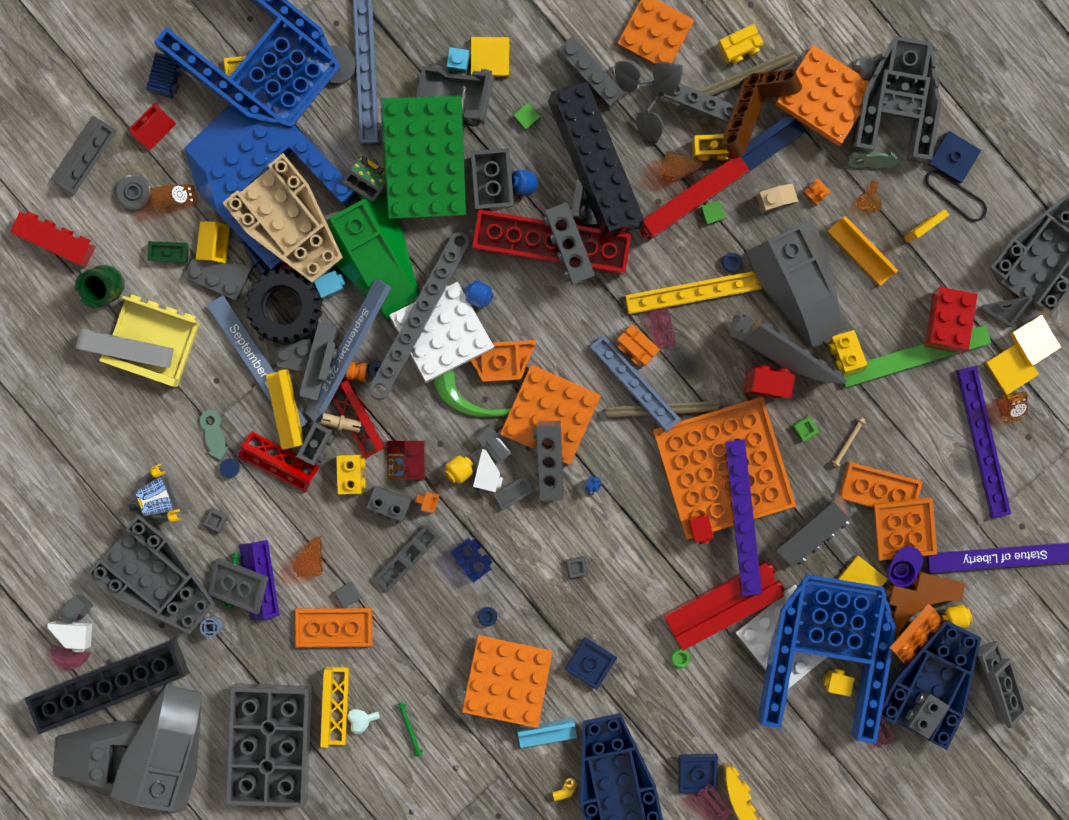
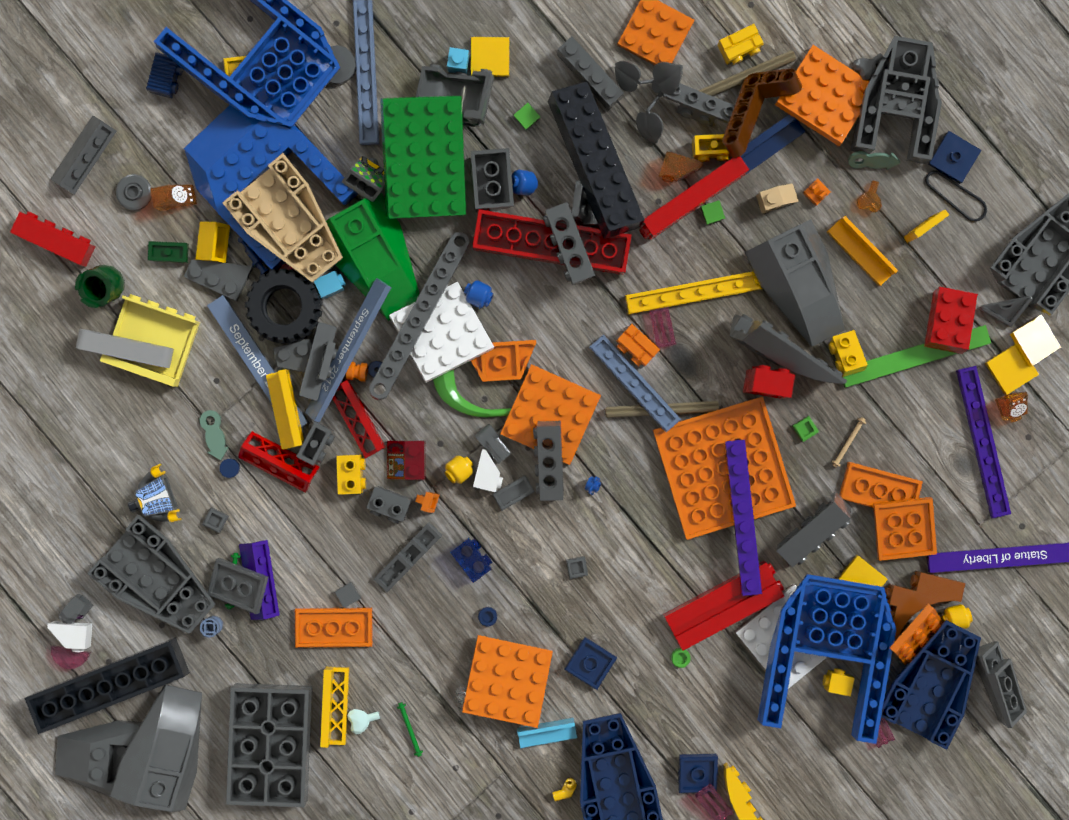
red panel [128,103,176,150] -> none
clear orange slope [293,536,323,577] -> none
tan pin [321,413,361,433] -> none
red brick [687,514,714,545] -> none
dark blue tile [722,253,742,272] -> none
dark purple cap [886,546,923,587] -> none
dark grey brick [904,691,950,739] -> none

